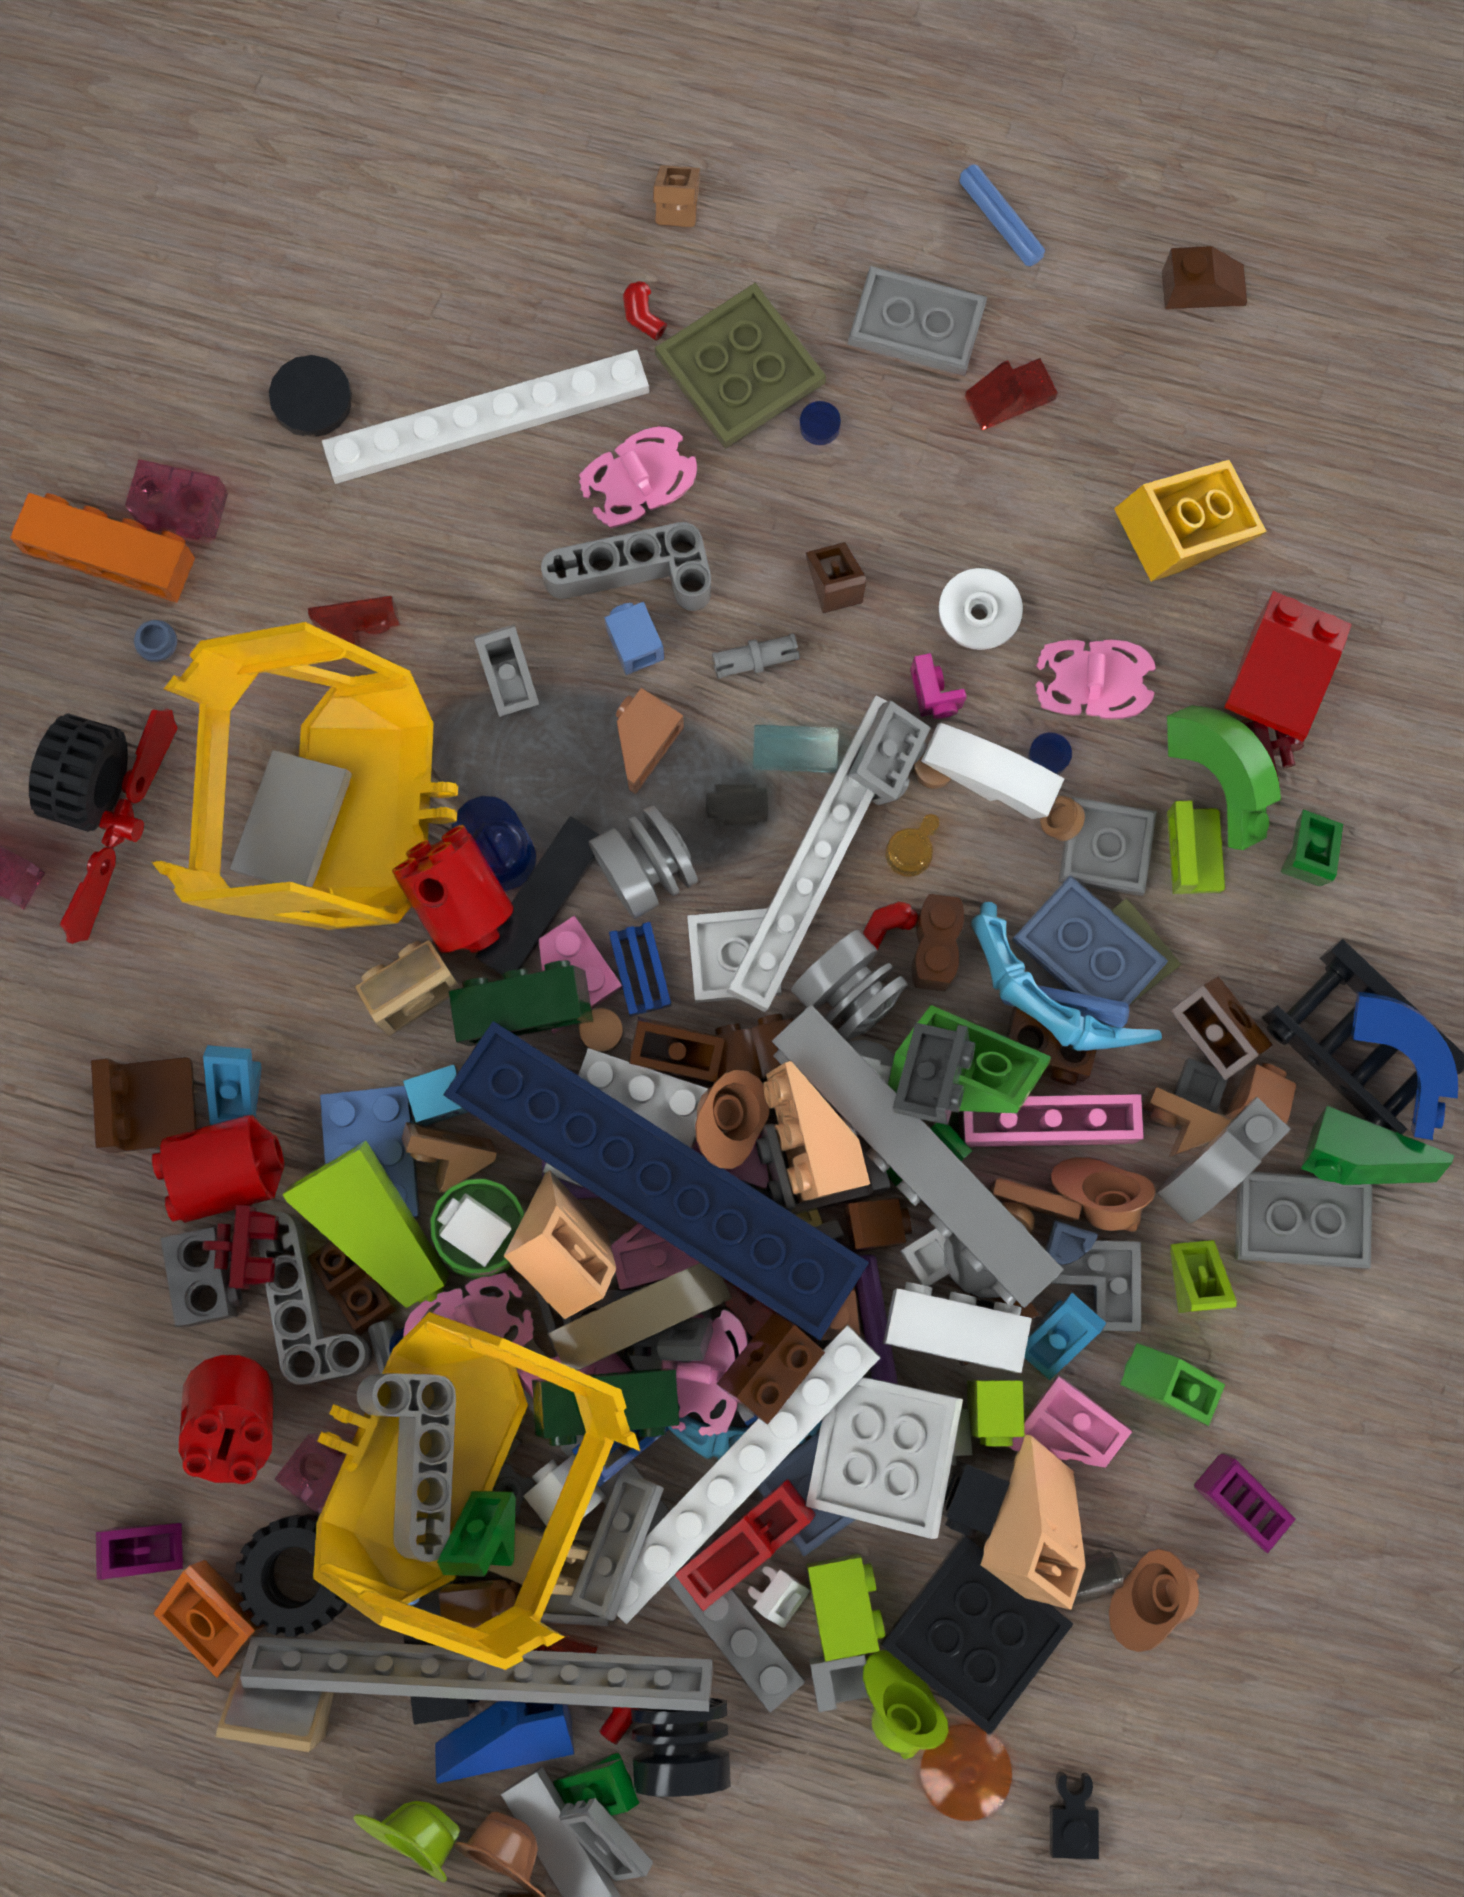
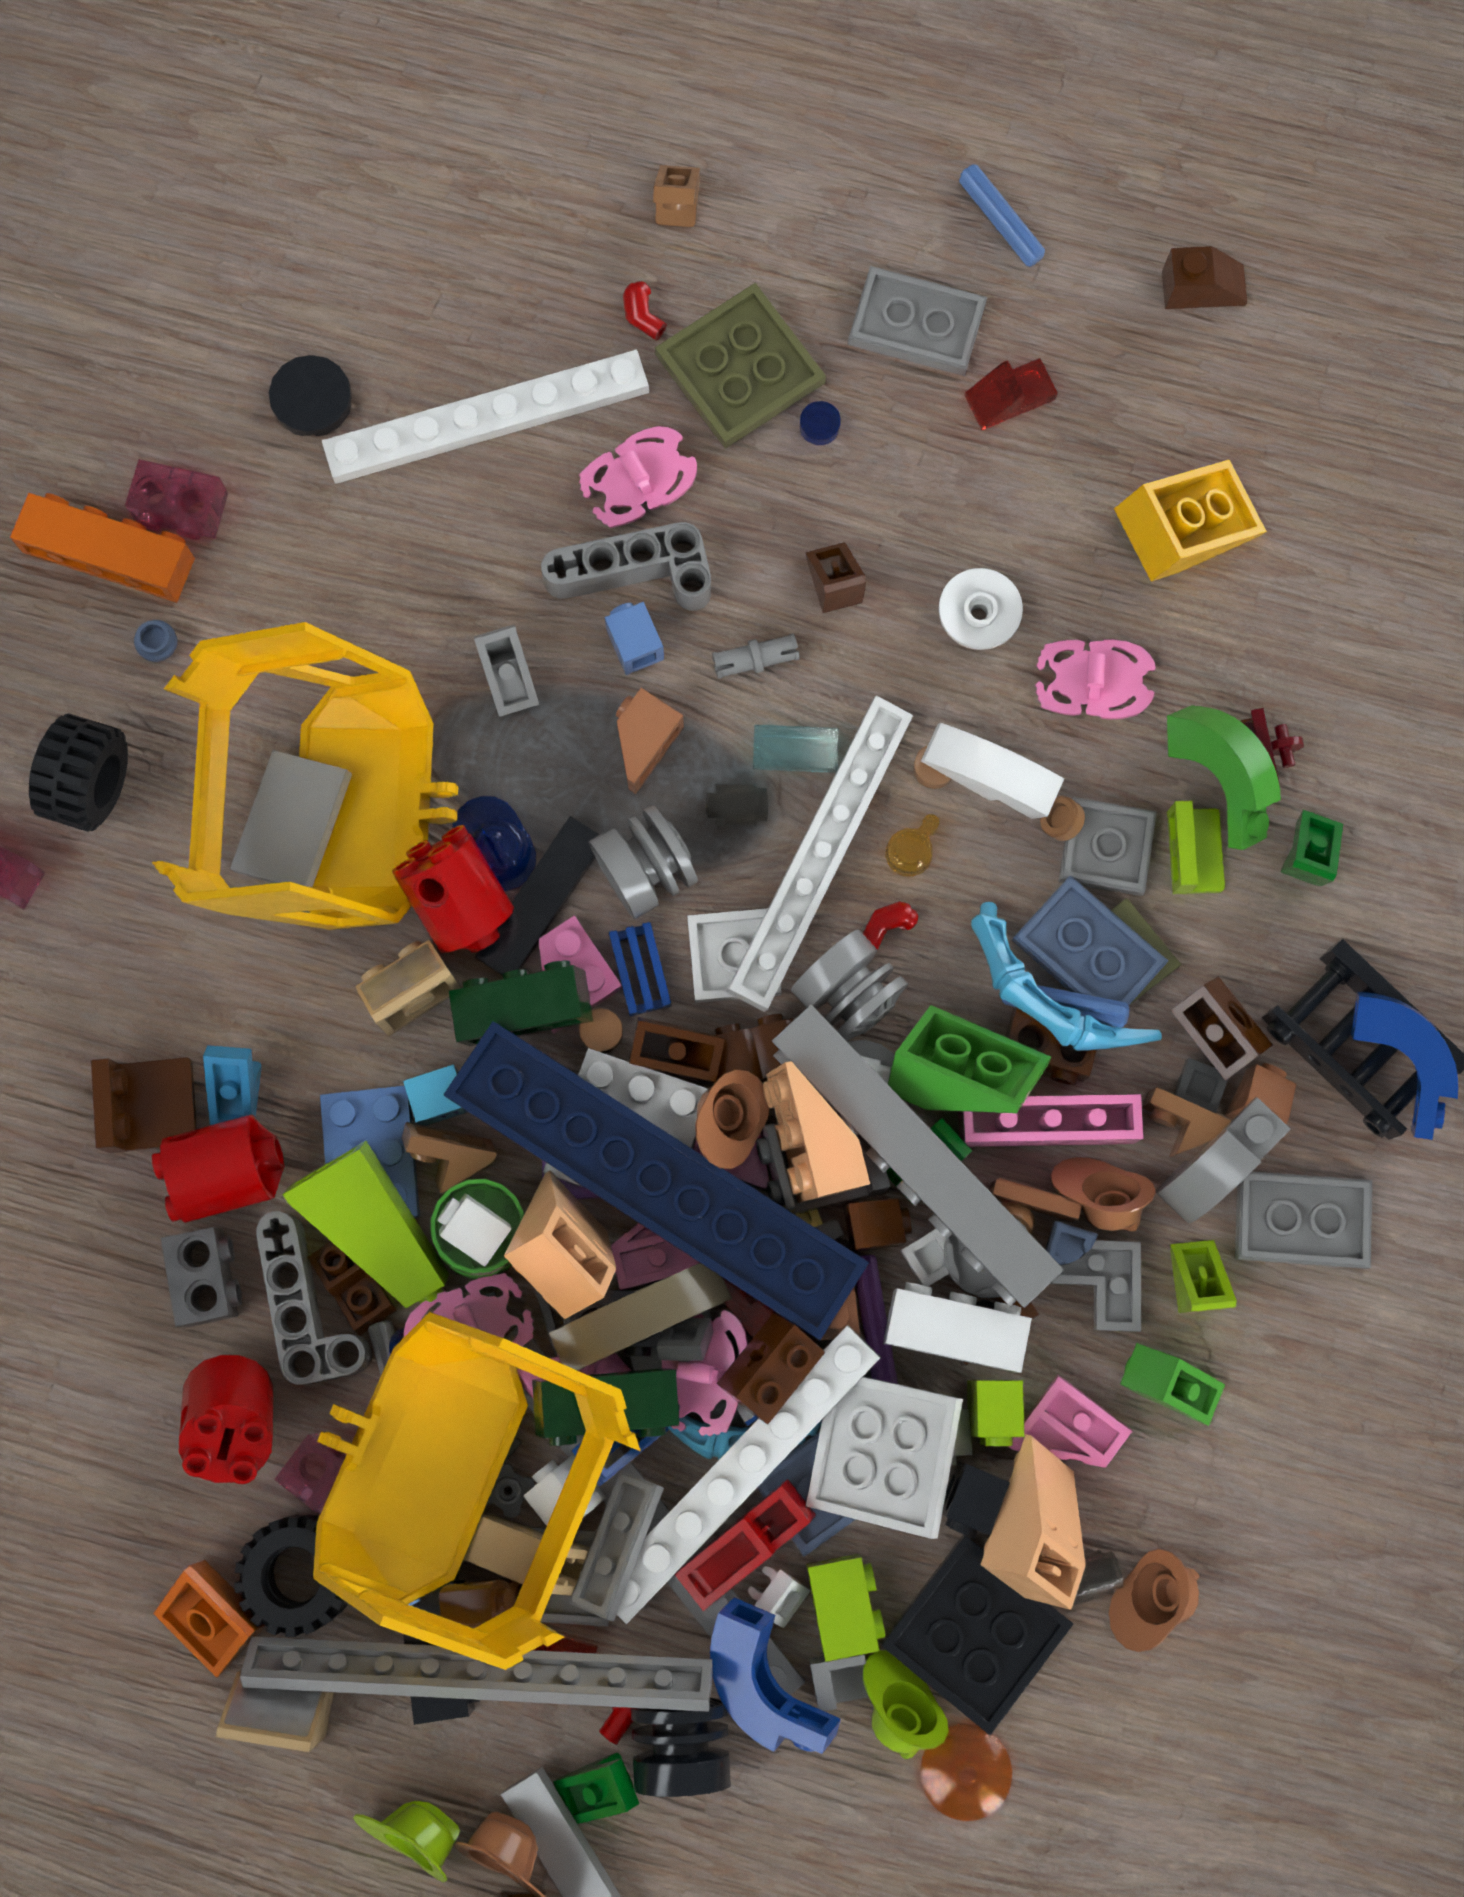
red piece [60,709,178,944] -> none
magenta slope [96,1523,183,1580] -> none
dark red hips [202,1205,279,1289] -> none
clear red slope [308,595,400,648] -> none
light grey beam [357,1373,456,1562] -> none
blue slope [435,1701,574,1784] -> none
green slope [437,1491,516,1577] -> none
light grey tile [558,1798,653,1881] -> none
light grey bracket [848,700,931,805] -> none
dark grey bracket [893,1022,975,1125] -> none
dark pink bracket [910,653,967,719] -> none
reddish brown brick [911,894,964,992] -> none
dark azure slope [1024,1293,1106,1380] -> none
clear blue tile [1028,732,1072,775] -> none
black plate [1050,1772,1099,1859] -> none
magenta slope [1194,1454,1296,1553] -> none
red slope [1224,591,1352,742] -> none
green slope [1301,1106,1454,1185] -> none
none -> blue arch [710,1597,841,1754]

